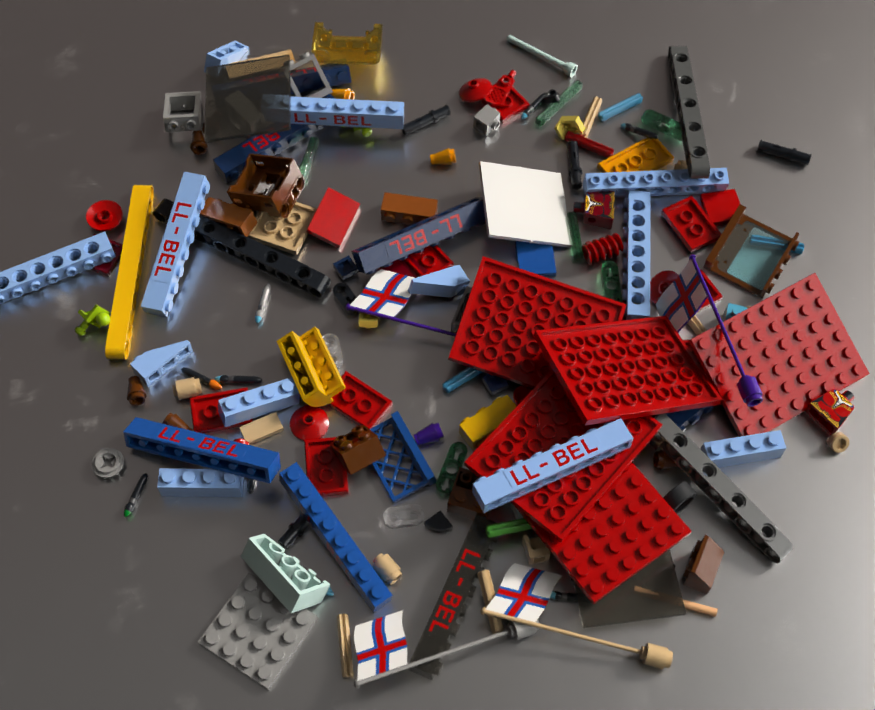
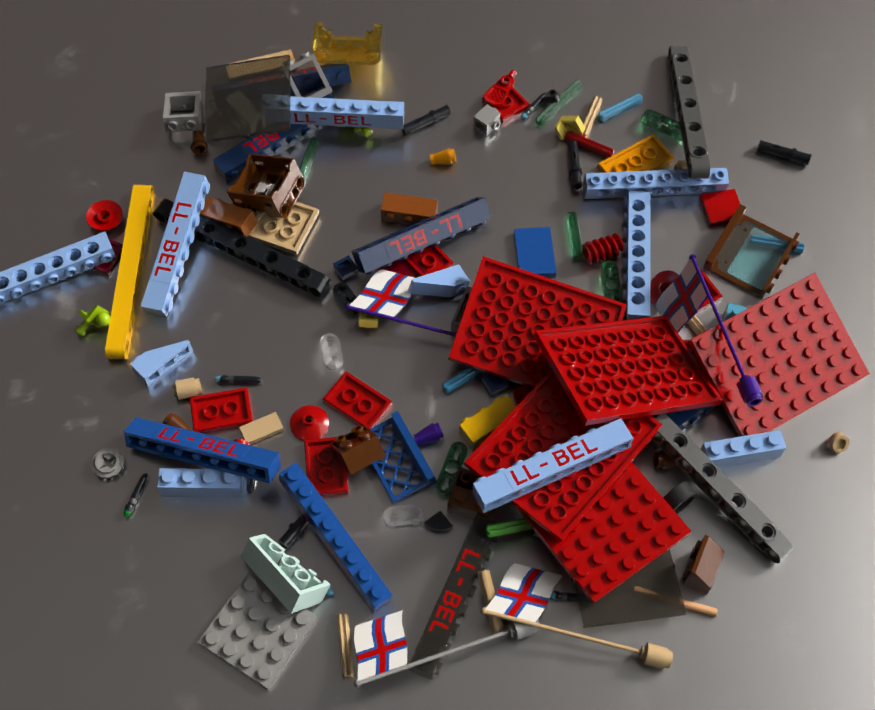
reddish brown cone [127,376,147,406] -> none
black piece [181,367,222,390] -> none
light blue slope [204,41,249,78] -> none
light blue brick [218,377,300,427] -> none
light grey piece [255,284,271,323] -> none
yellow brick [276,327,346,407] -> none
red tile [306,187,360,249] -> none
light orange cone [330,89,354,100] -> none
tan brick [372,553,403,585] -> none
red dish [459,78,492,102] -> none
white piece [479,161,572,248] -> none
light aqua piece [506,35,577,77] -> none
tan panel [522,535,551,565] -> none
dark red torso [573,191,615,230] -> none
black piece [621,123,658,139] -> none
red plate [661,196,721,253] -> none
red torso [805,389,855,435] -> none

